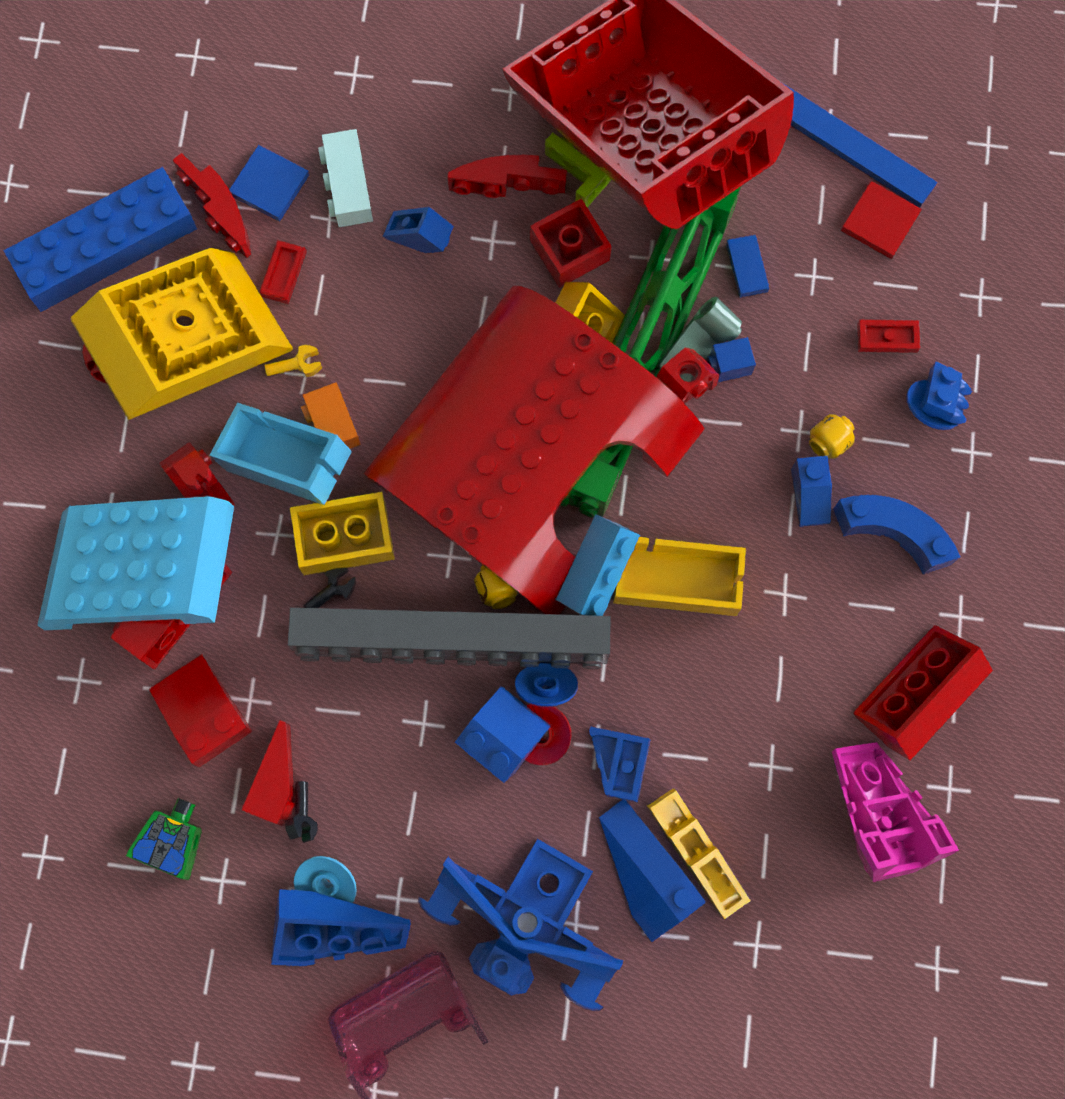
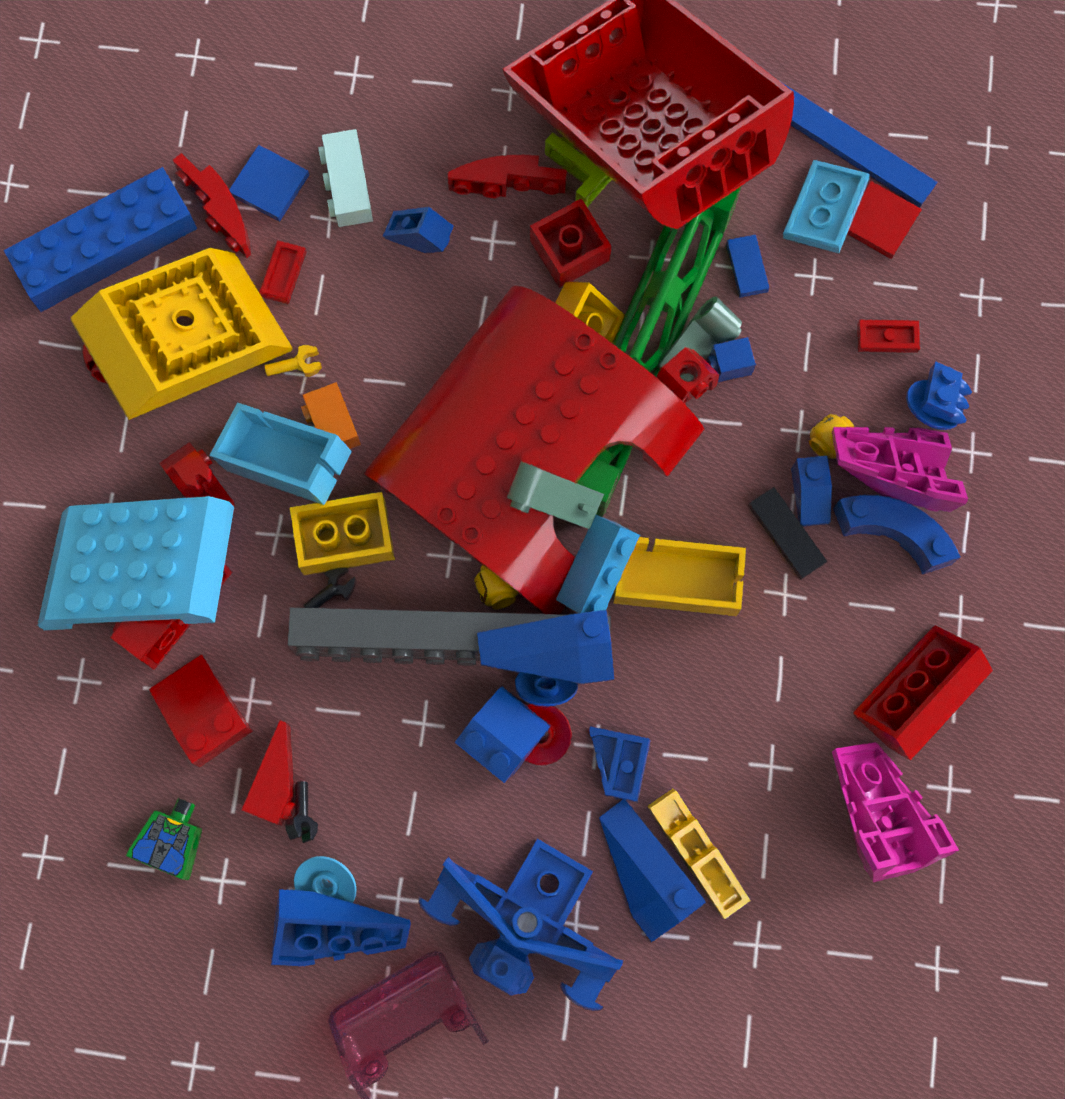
none -> blue wedge [477,610,614,684]
none -> sand green door [507,461,604,529]
none -> black tile [748,487,827,580]
none -> medium azure tile [783,160,869,253]
none -> dark pink wedge [832,427,968,512]

